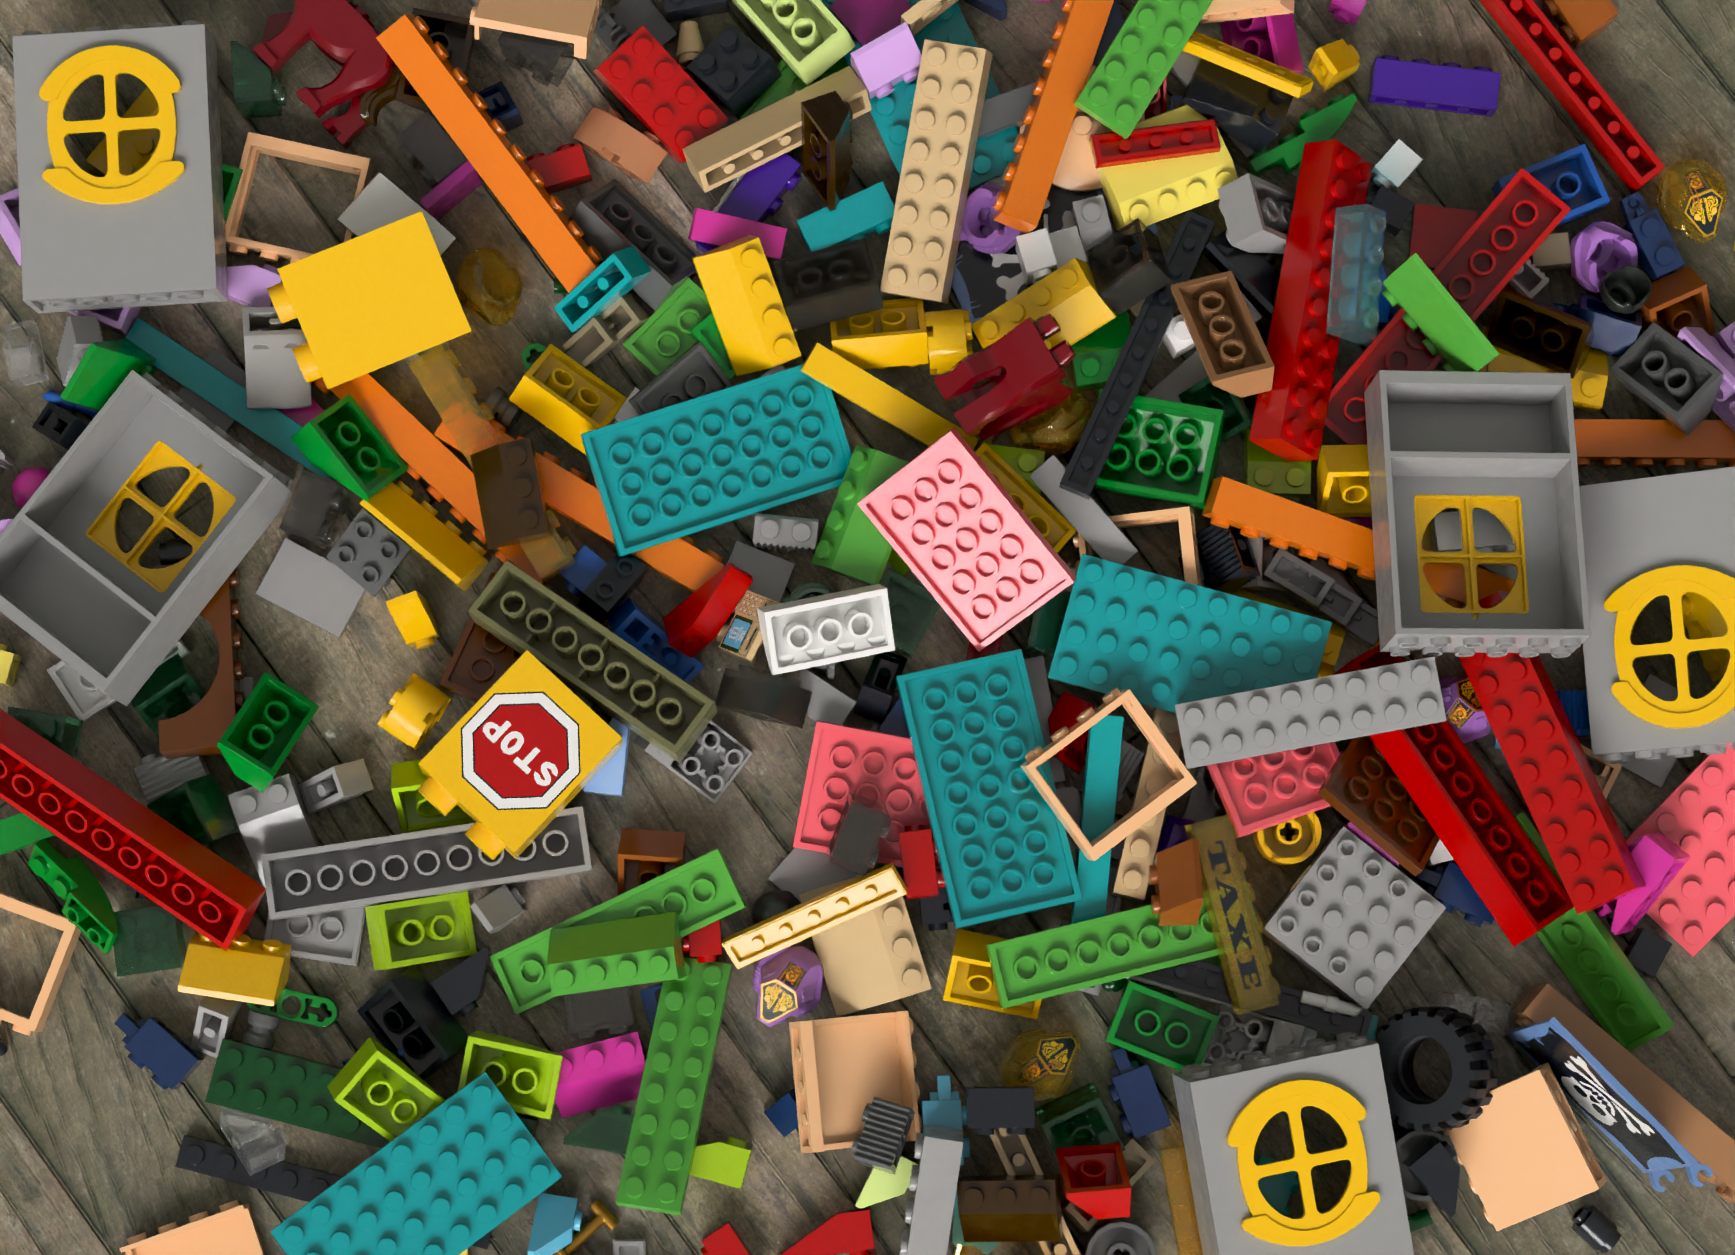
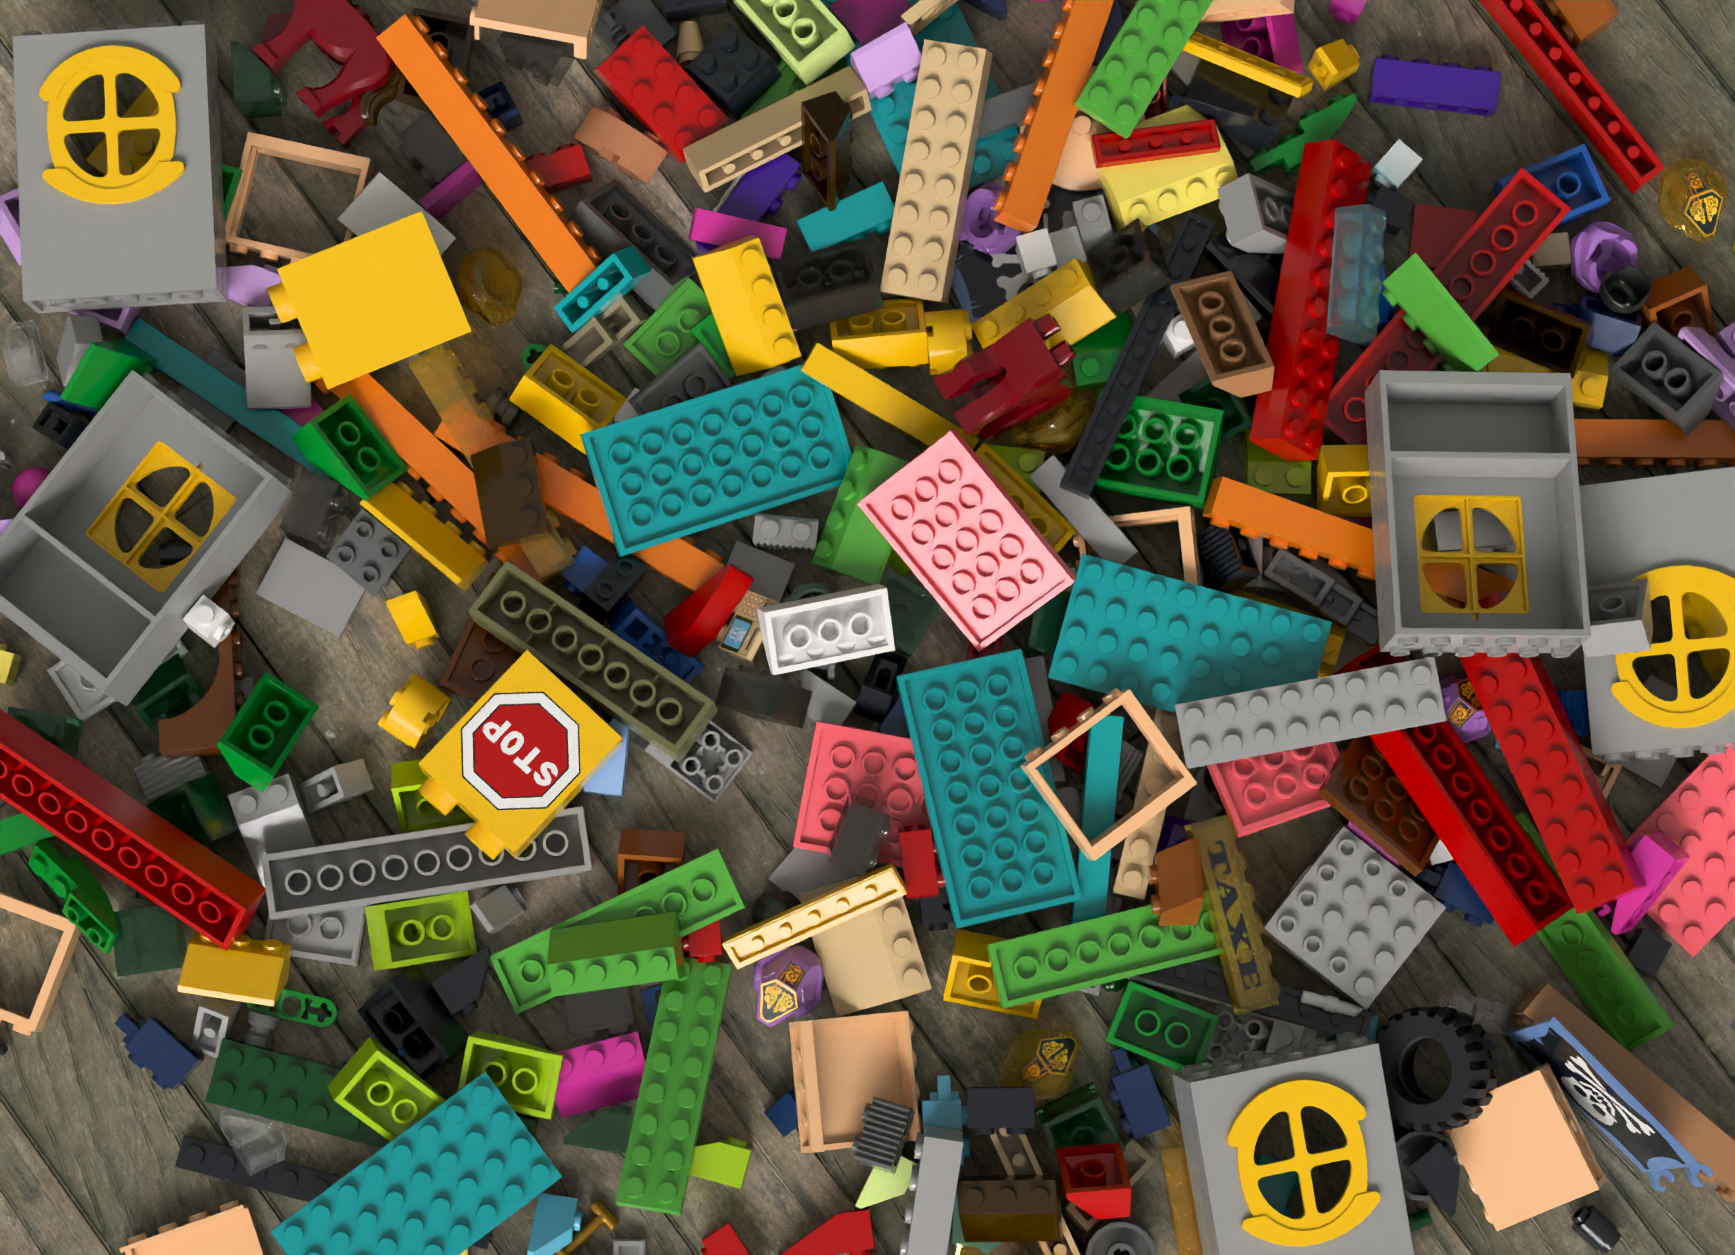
yellow brick [1253,812,1322,865] -> none
dark blue hinge [1619,192,1685,282] -> none
none -> white brick [182,595,235,648]
none -> light grey slope [1582,579,1653,657]

